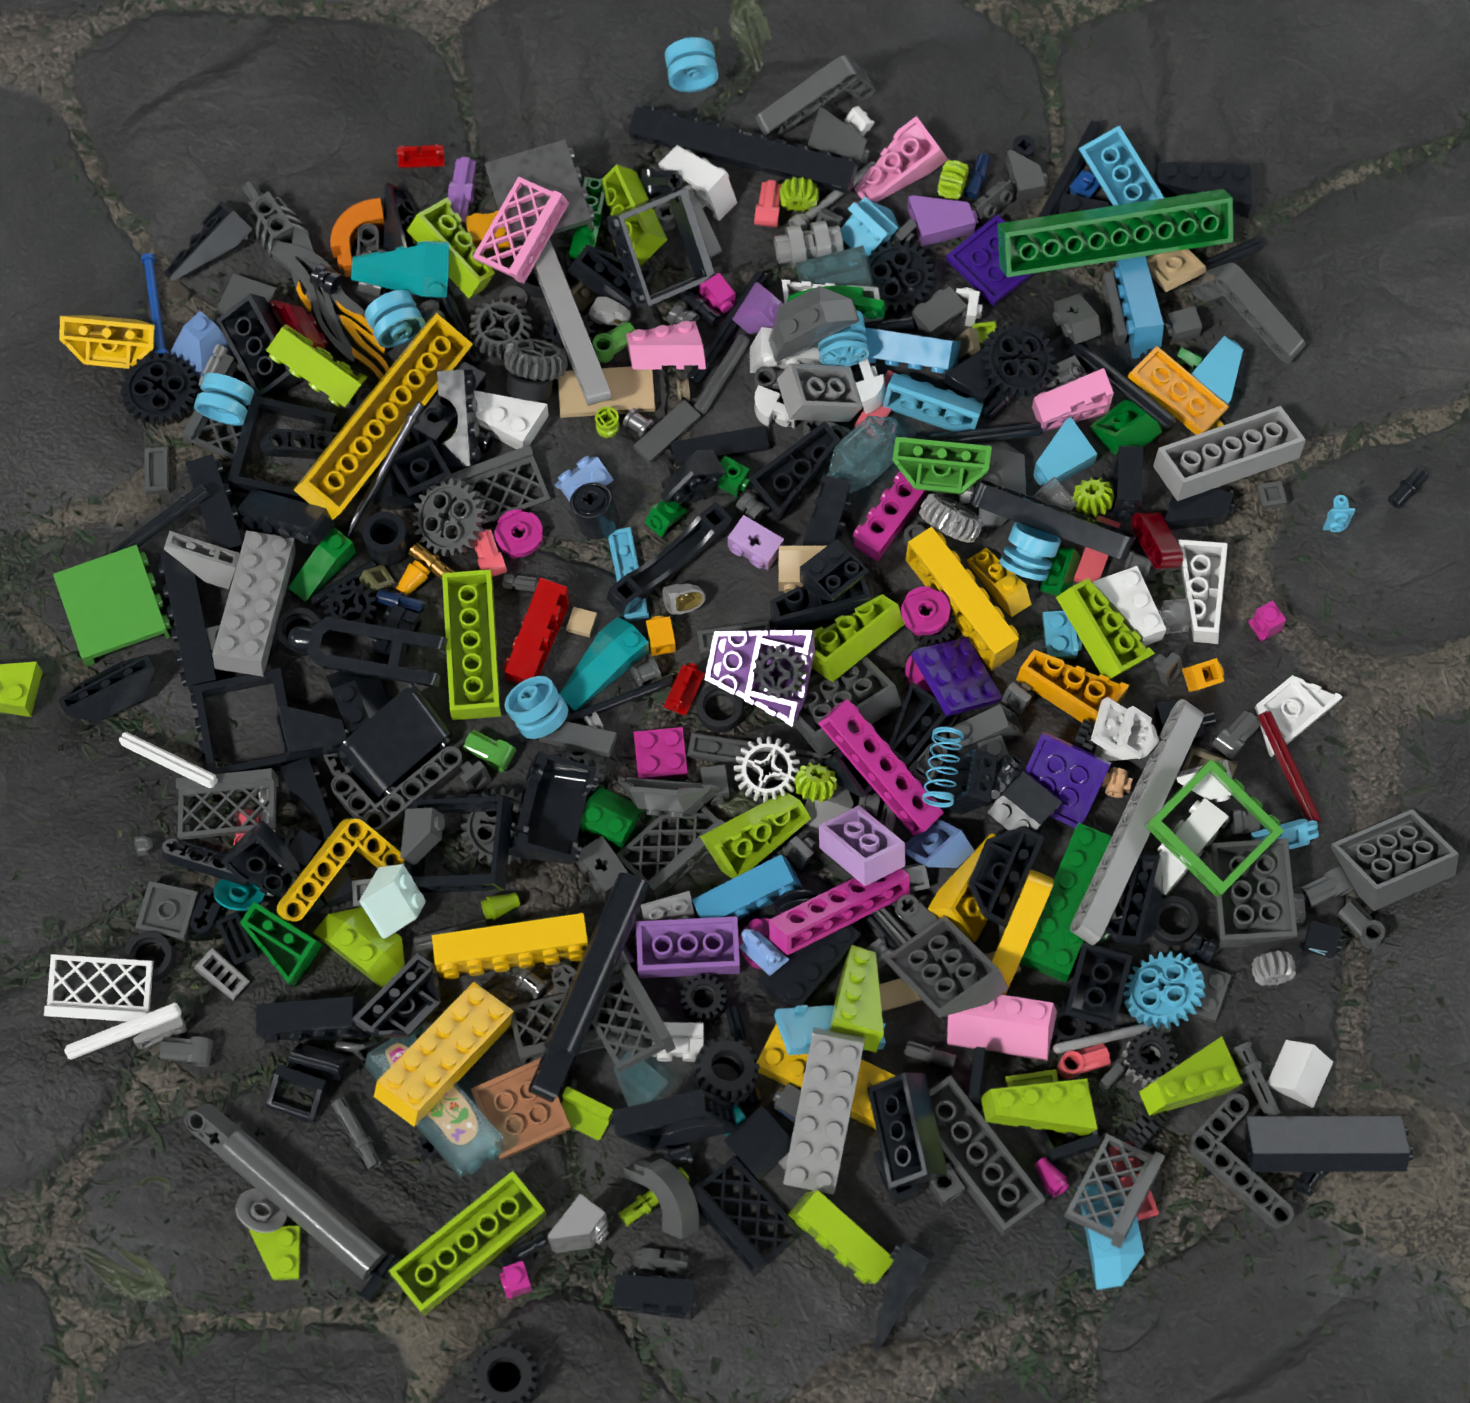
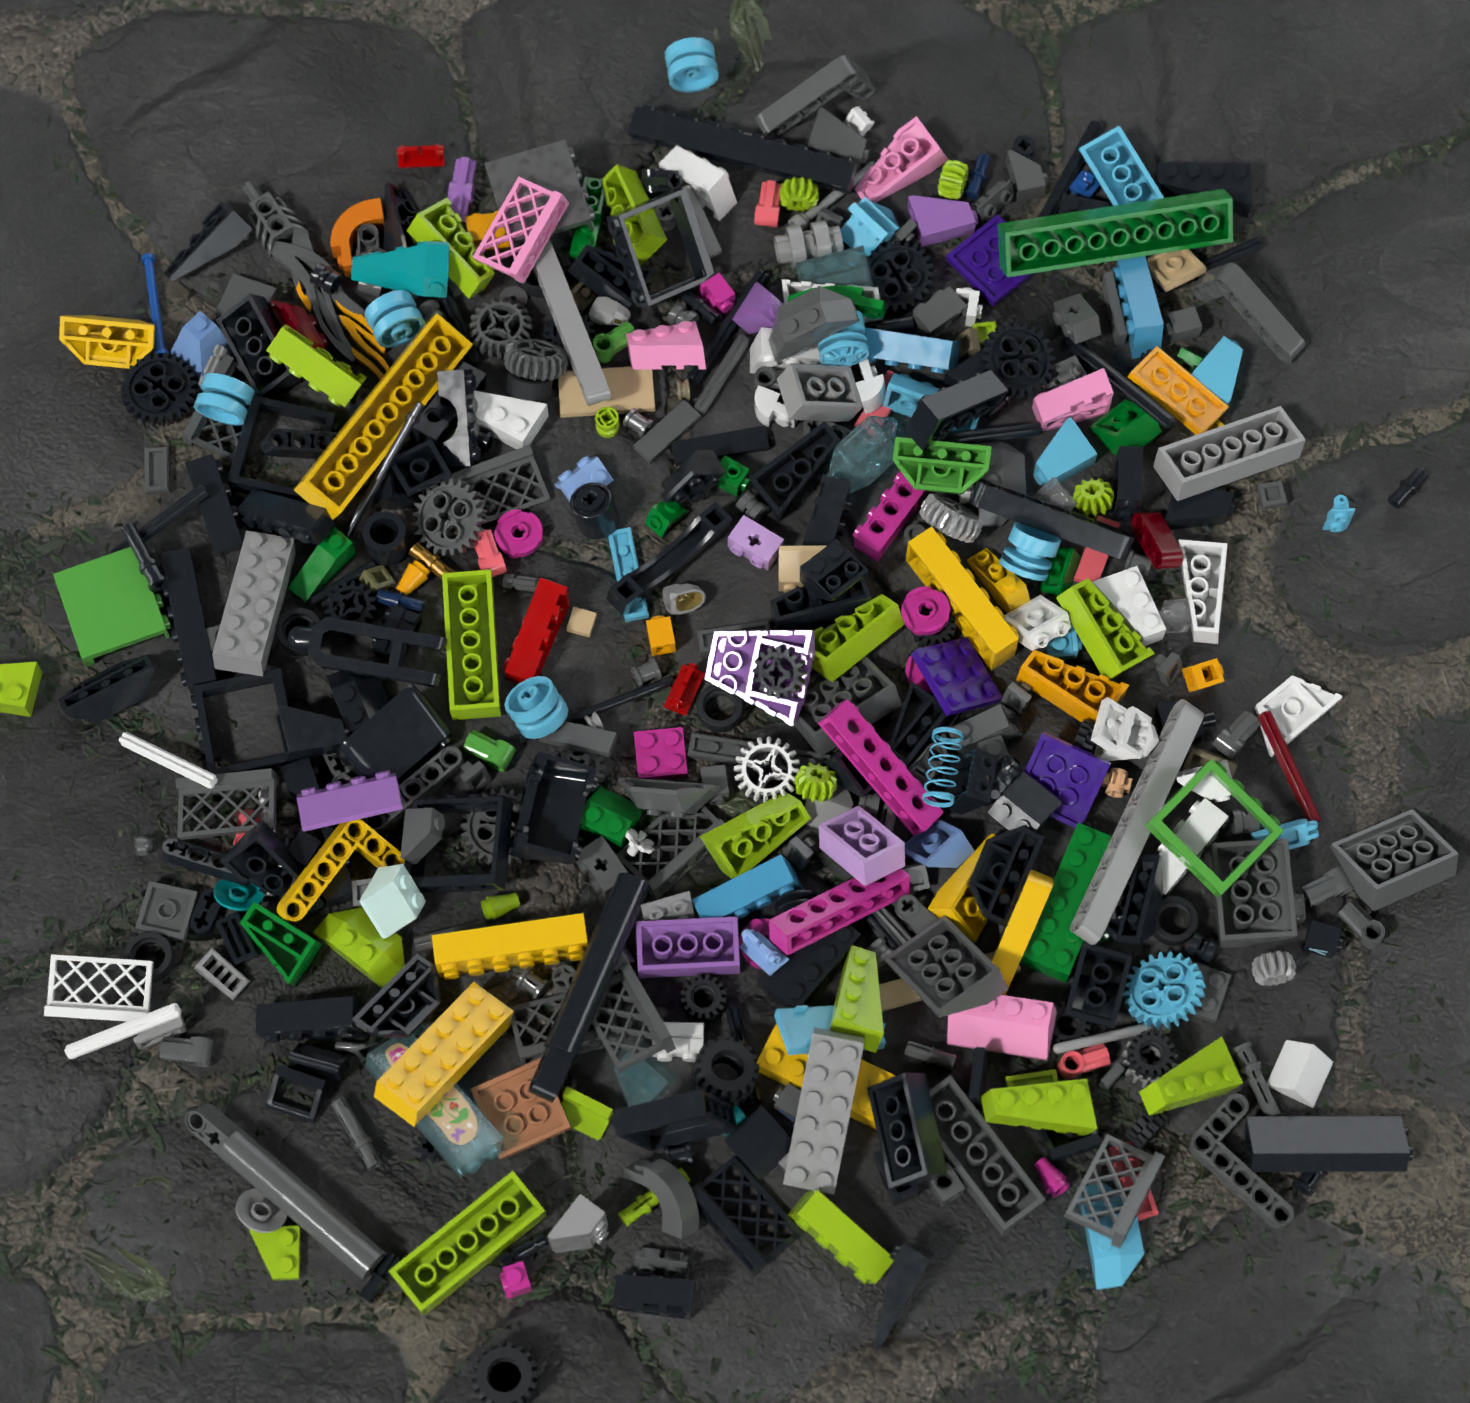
light grey slope [164,531,240,589] -> none
teal wedge [559,617,649,712] -> none
dark pink brick [1248,600,1286,642] -> none
none -> black pin [121,522,169,592]
none -> medium lavender slope [297,770,403,832]
none -> white plant [625,829,654,856]
none -> black wedge [905,370,1008,451]
none -> white plate [1003,595,1072,651]

